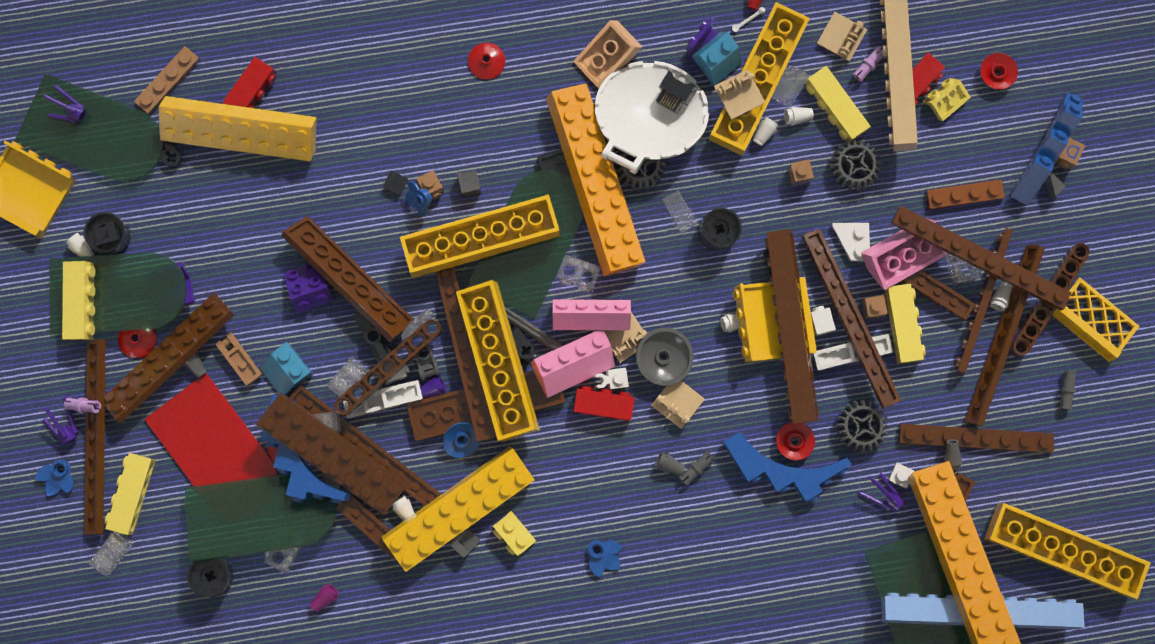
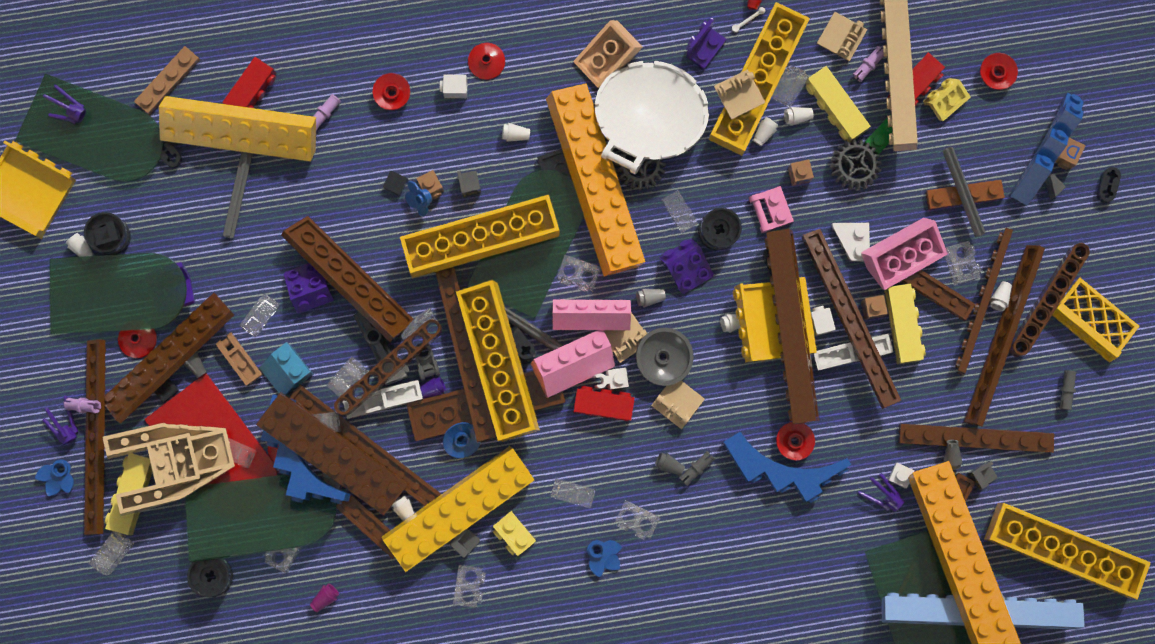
light yellow brick [62,261,96,340] -> none
black piece [656,71,698,114] -> none
dark azure slope [692,32,742,86] -> none
dark grey gear [836,400,889,452] -> none
reddish brown plate [891,205,1072,311] -> none
none -> tan wedge [103,423,235,516]
none -> black tile [154,378,179,403]
none -> dark grey axle [223,152,253,238]
none -> clear slope [228,438,257,468]
none -> clear slope [240,293,280,337]
none -> lavender pin [313,94,341,130]
none -> red dish [372,73,410,110]
none -> white brick [440,75,467,98]
none -> clear brick [453,565,486,608]
none -> white cone [502,123,530,142]
none -> clear slope [550,479,596,509]
none -> clear brick [615,500,661,540]
none -> light grey cone [636,289,666,307]
none -> dark purple bracket [659,238,713,294]
none -> bright pink plate [749,186,794,233]
none -> green plate [864,115,892,154]
none -> dark grey axle [943,147,985,237]
none -> dark grey panel [968,461,997,489]
none -> black beam [1097,167,1121,203]

